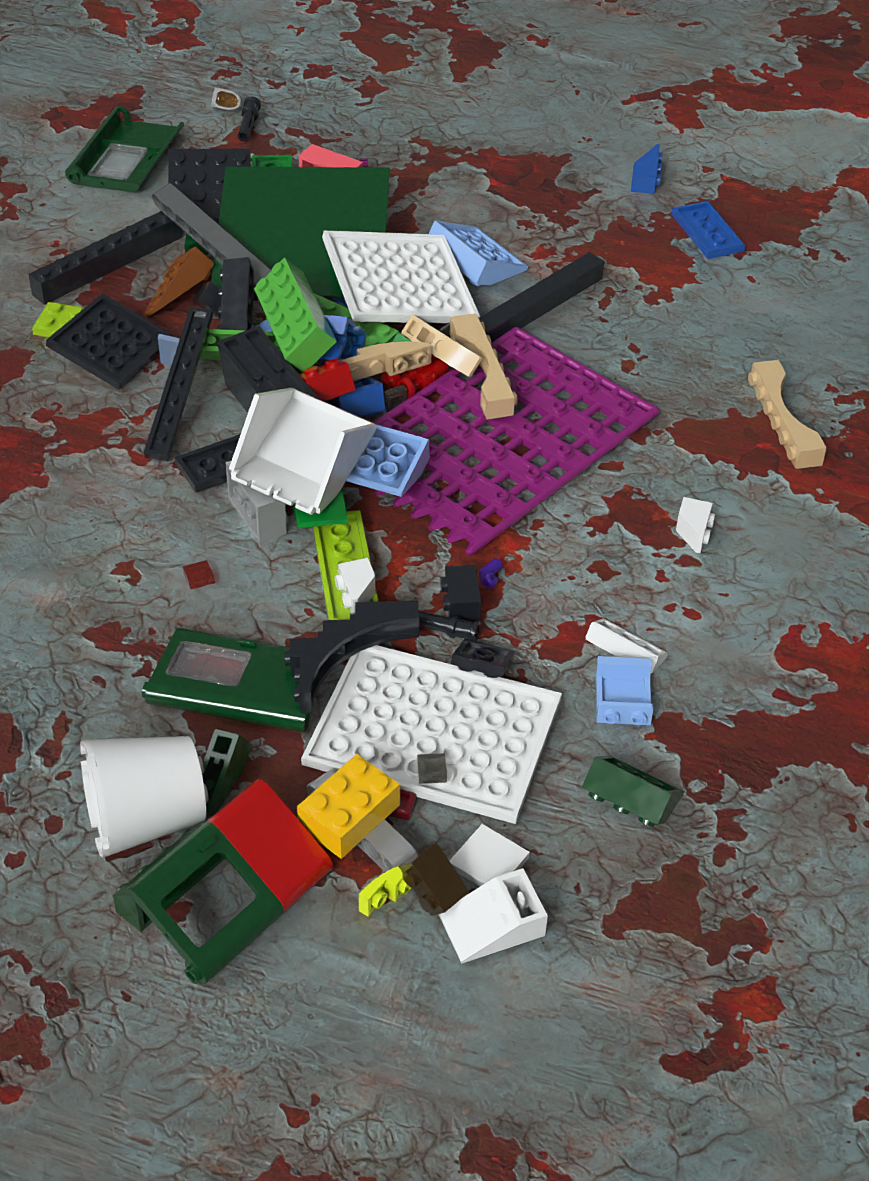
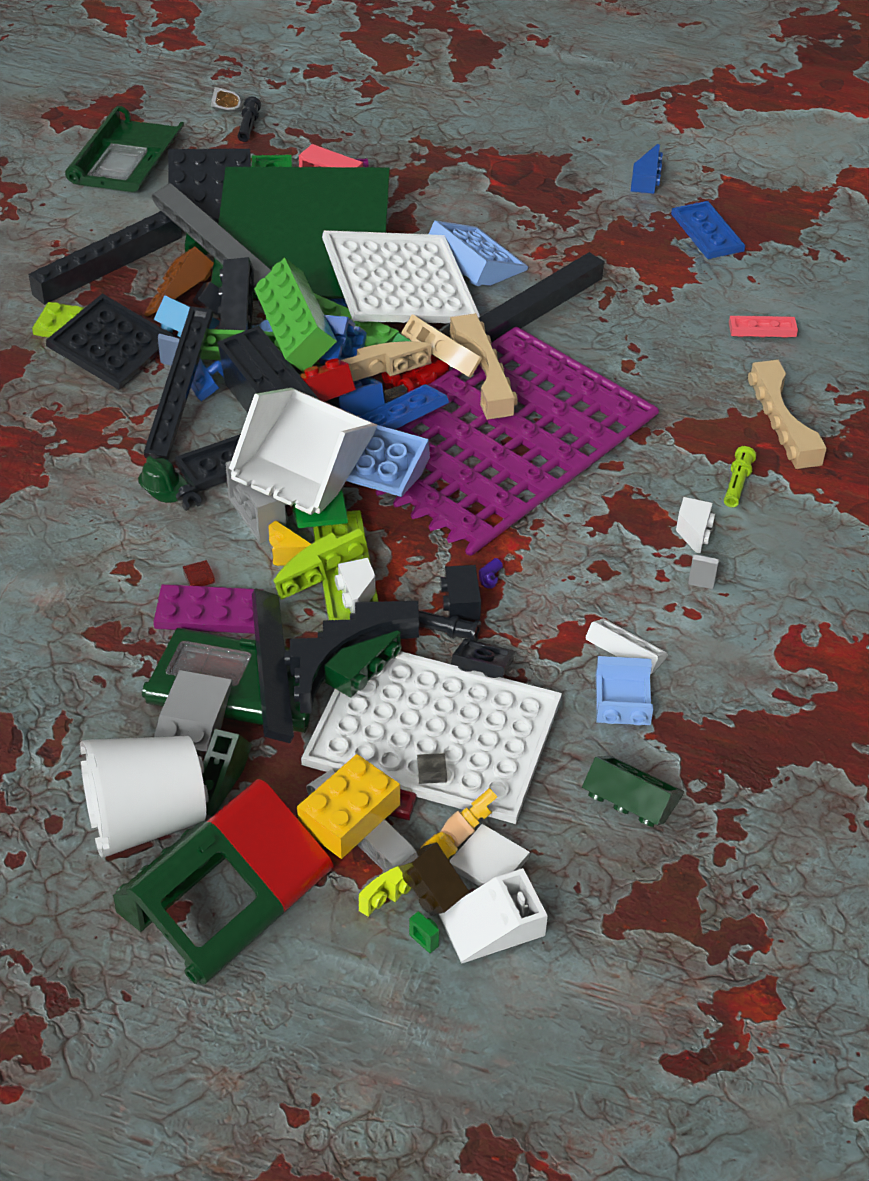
none -> dark green piece [138,456,188,503]
none -> magenta plate [153,584,264,634]
none -> slope [154,295,221,337]
none -> light grey slope [154,670,233,758]
none -> black plate [176,484,202,511]
none -> blue plate [191,358,224,402]
none -> black tile [252,588,294,743]
none -> yellow slope [268,520,311,566]
none -> lime slope [273,528,368,600]
none -> dark green slope [325,630,401,698]
none -> blue tile [359,384,449,430]
none -> green plate [409,911,439,953]
none -> yellow piece [421,788,497,858]
none -> light grey slope [688,554,719,589]
none -> lime pin [724,446,756,508]
none -> coral plate [729,316,798,338]

